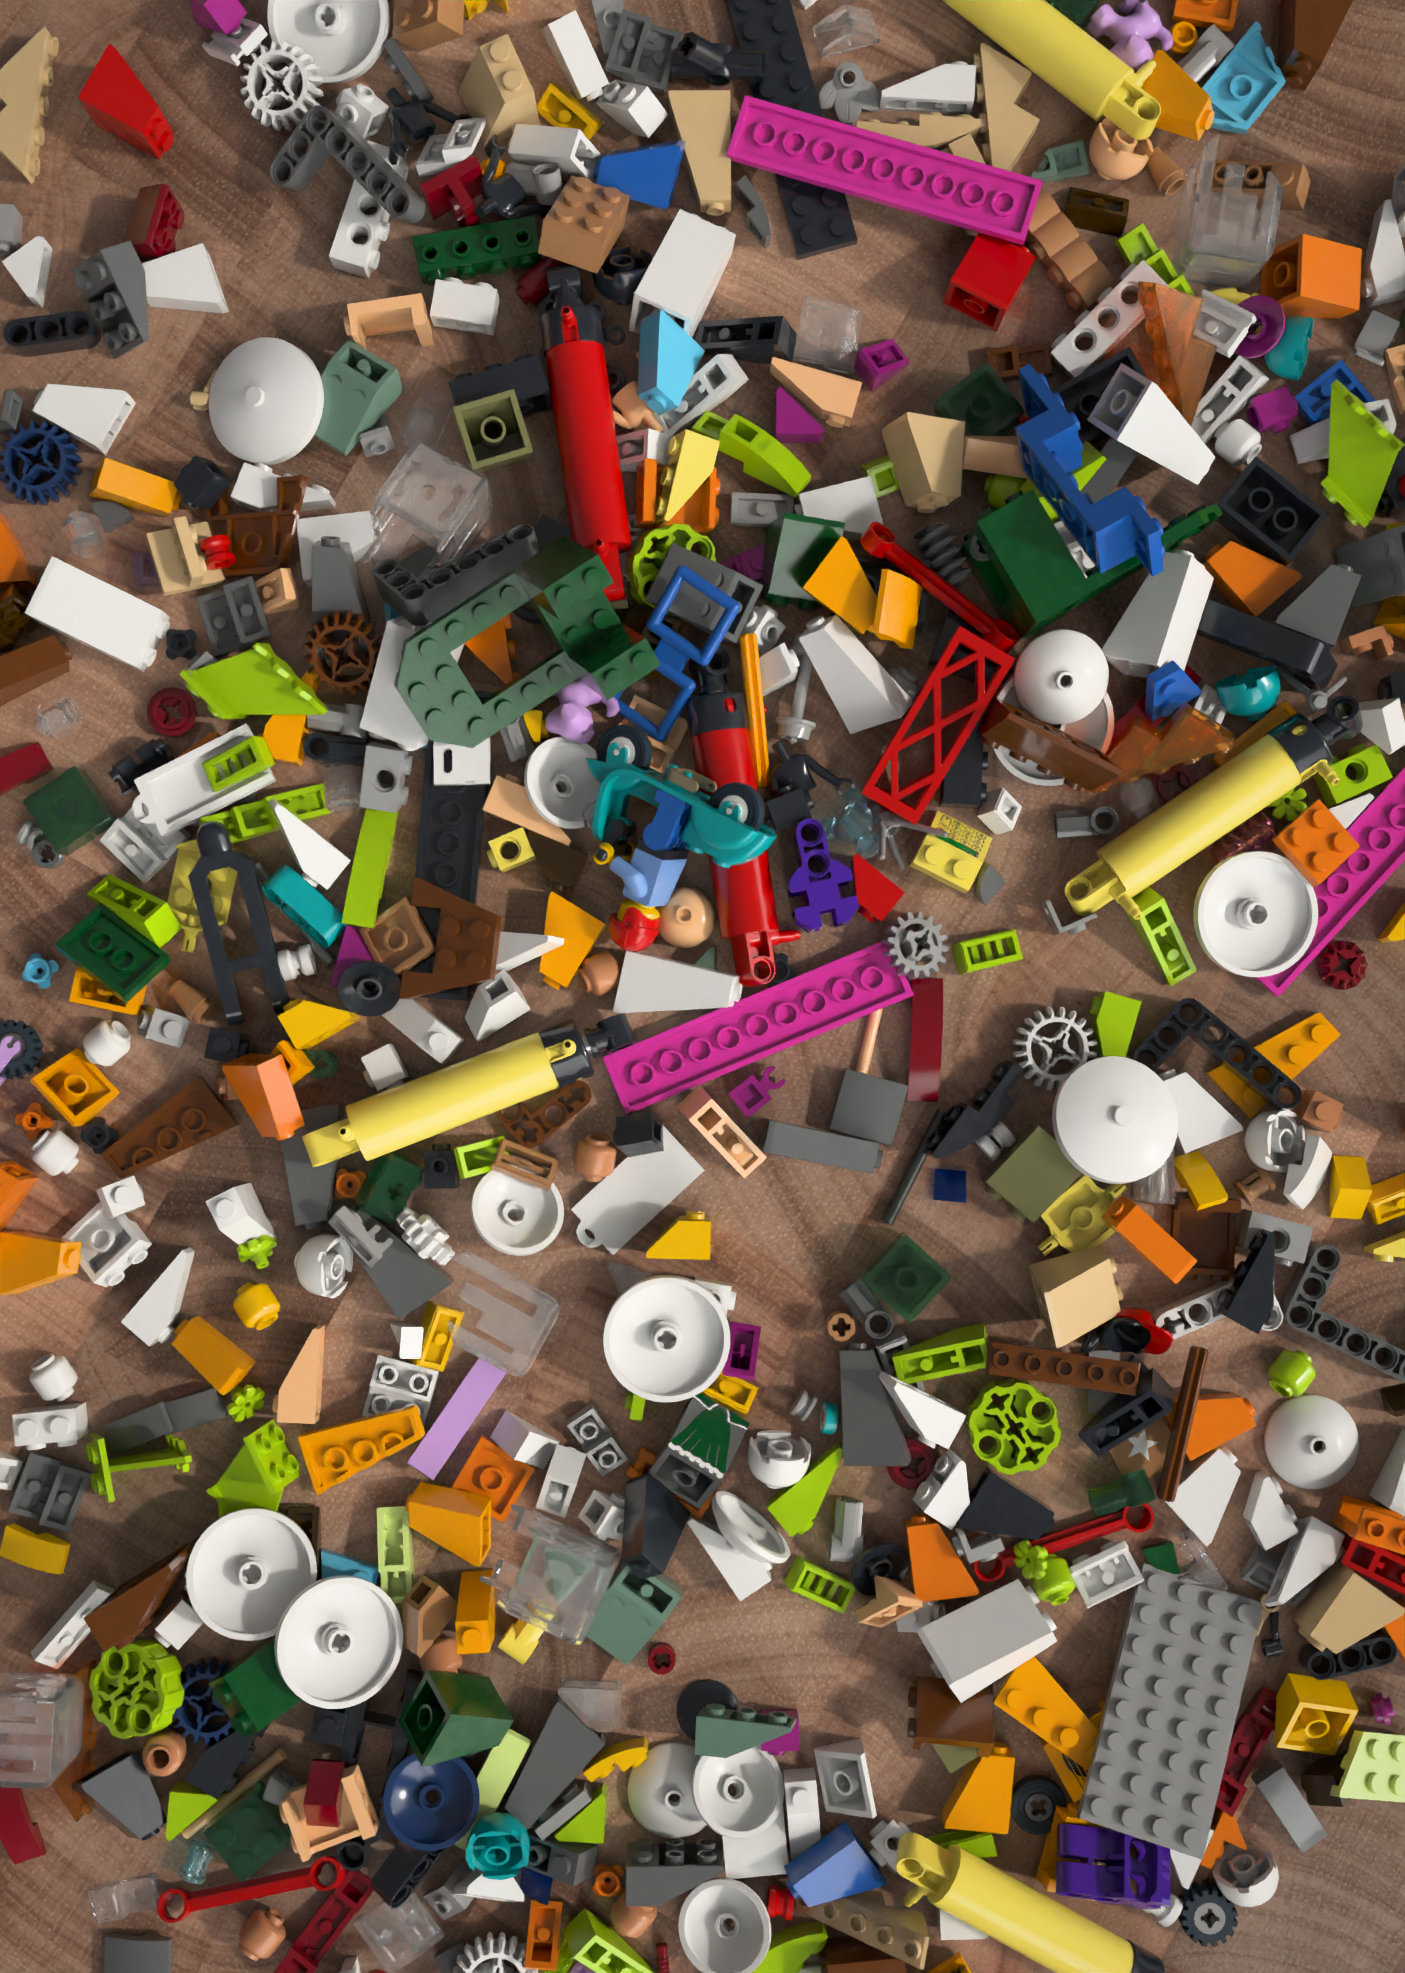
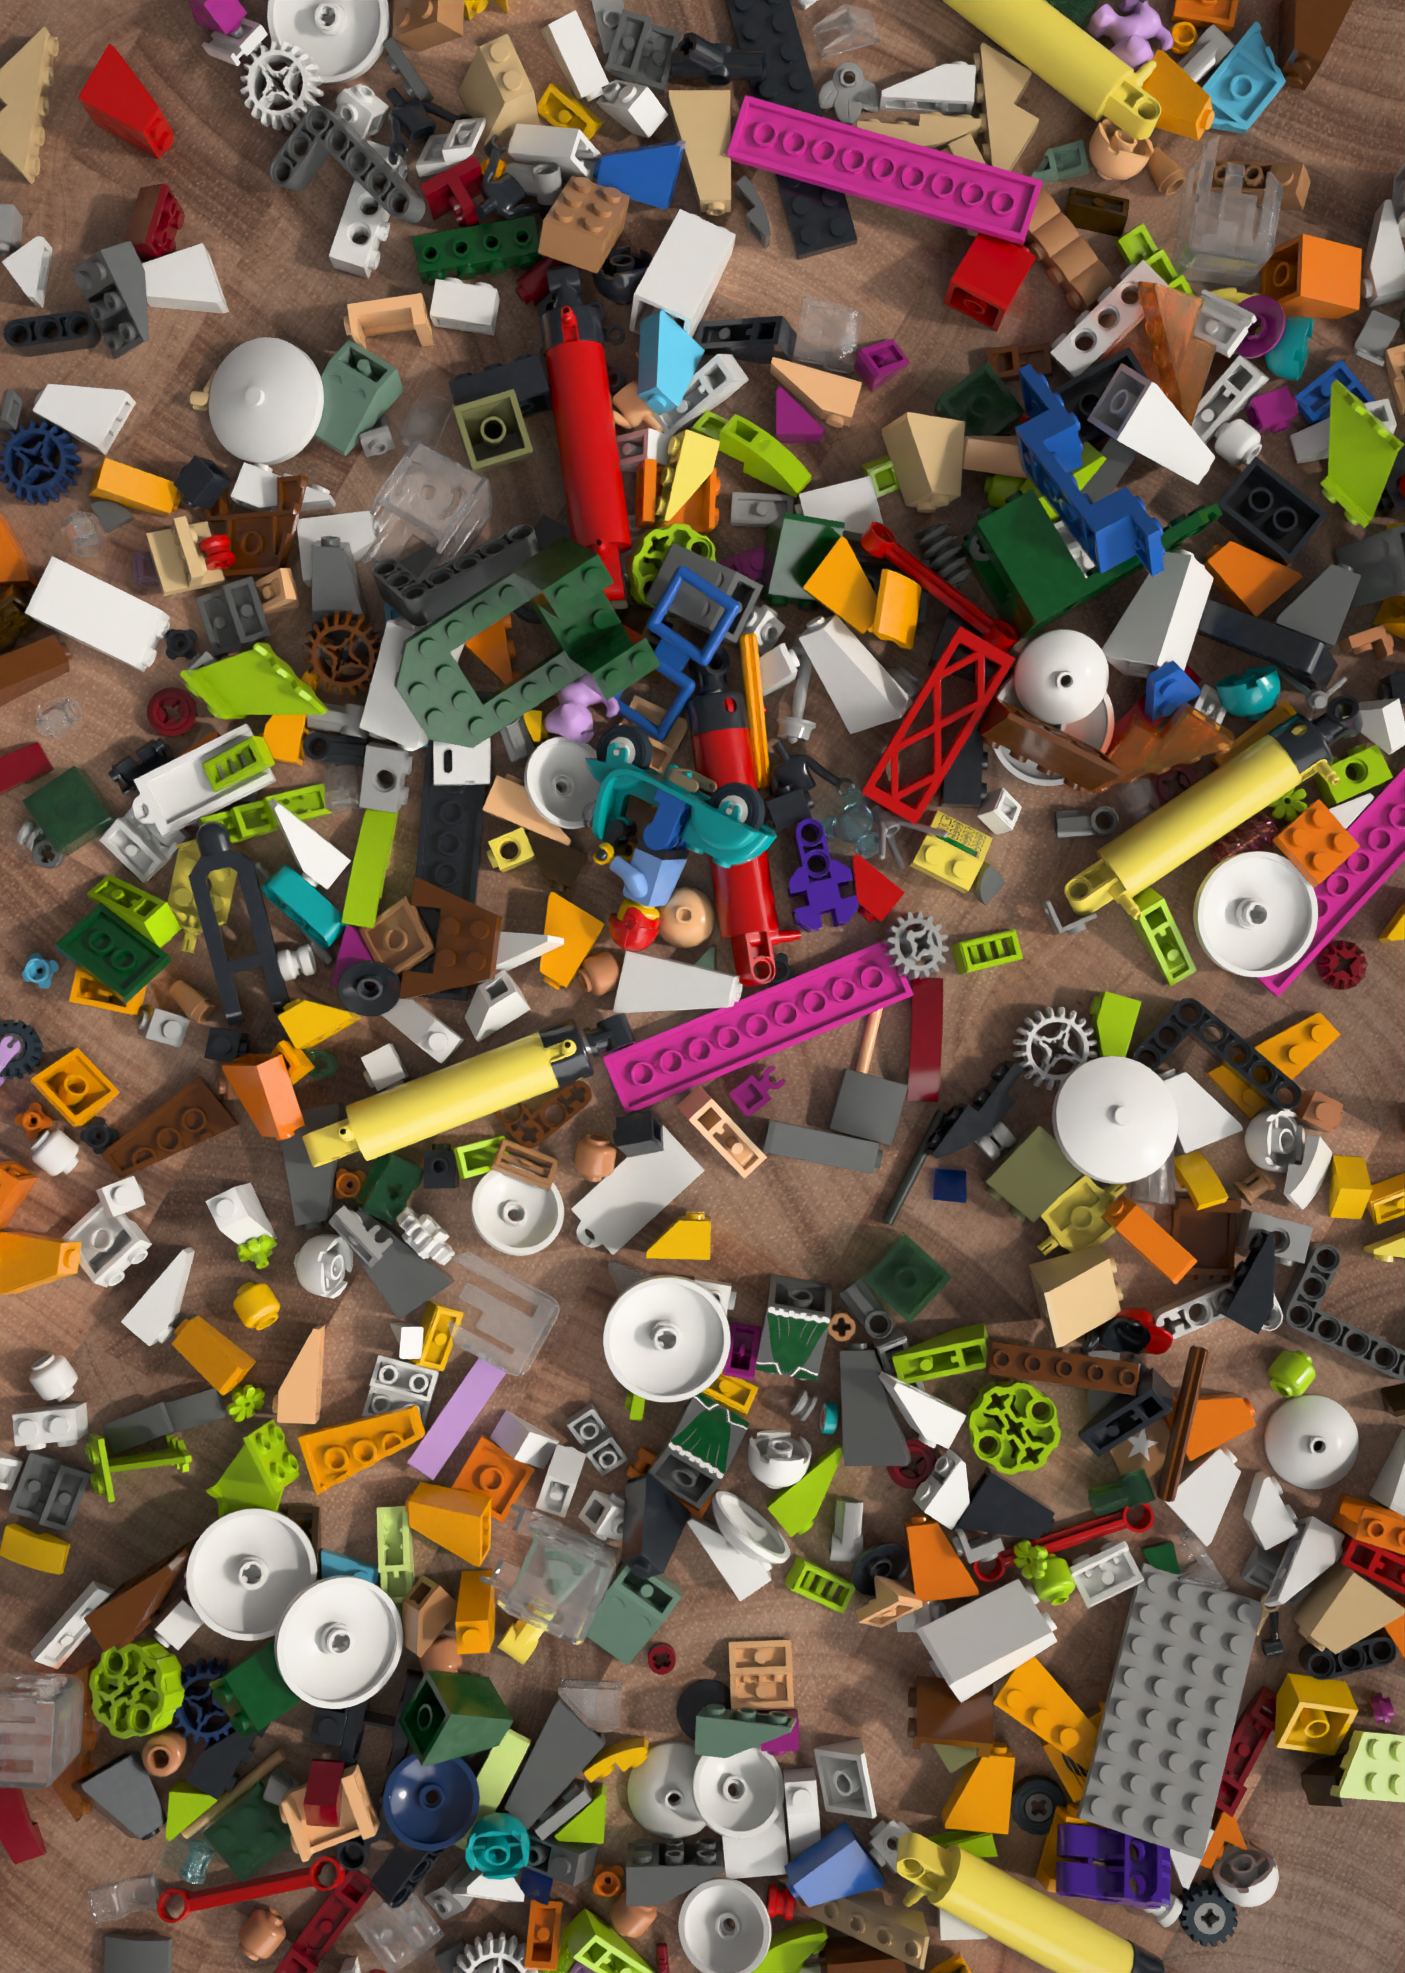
white head [83,1020,131,1066] -> none
slope [1250,1759,1328,1853] -> none
none -> light nougat slope [729,1640,794,1710]
none -> slope [756,1274,832,1381]

